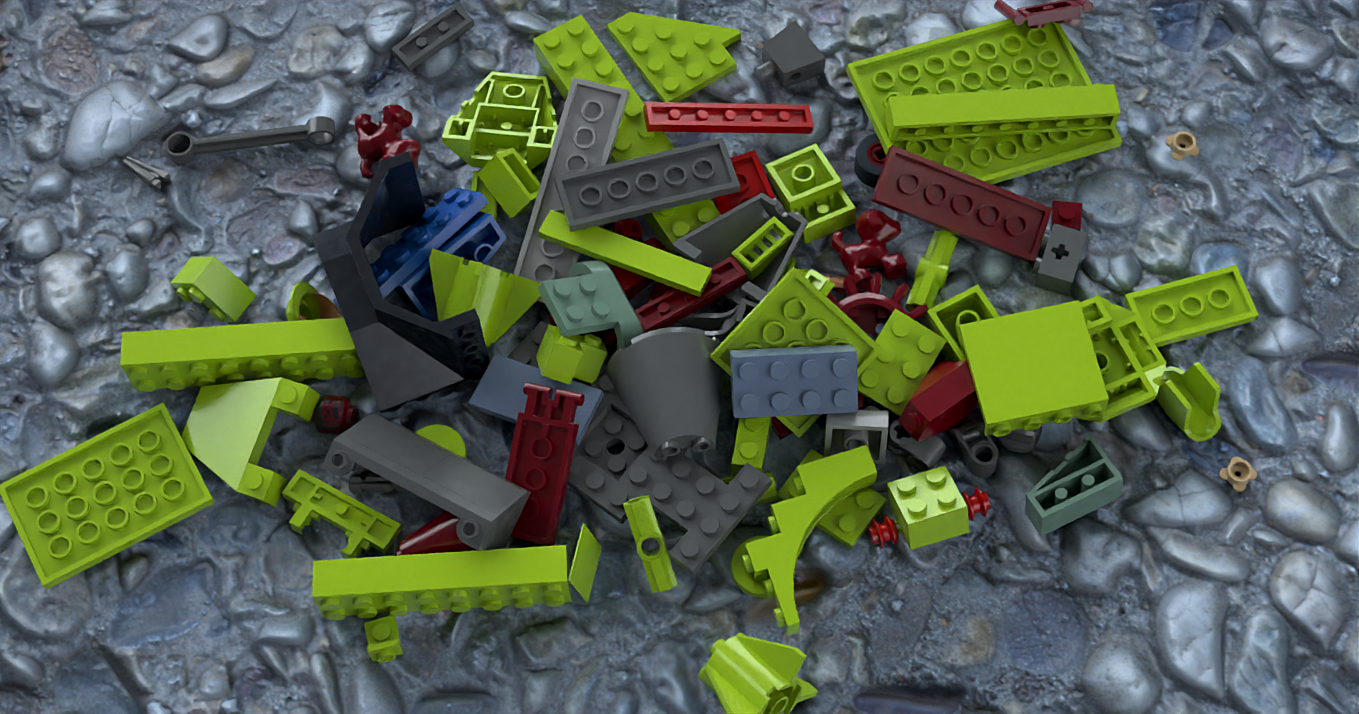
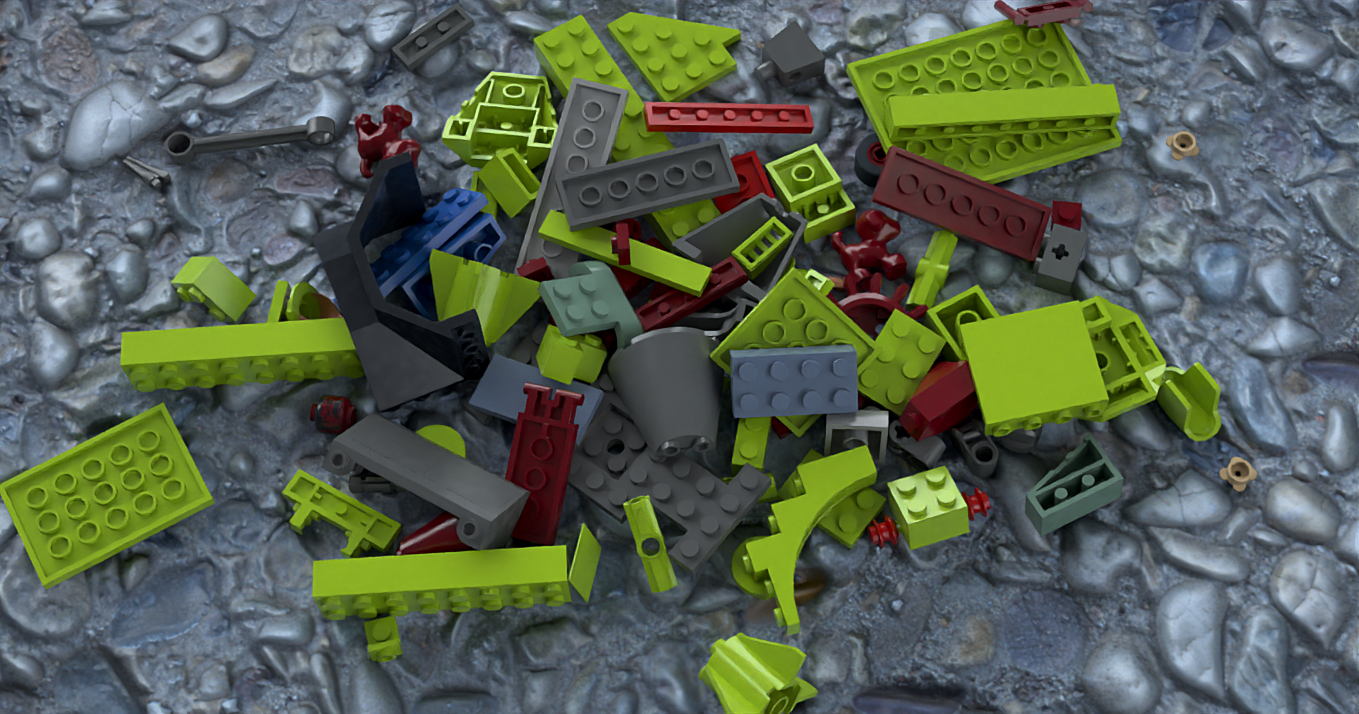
lime wedge [181,377,320,507] -> none
lime plate [1124,265,1259,347] -> none
none -> lime tile [266,280,292,323]
none -> dark red plate [516,256,554,283]
none -> dark red plate [611,223,631,265]

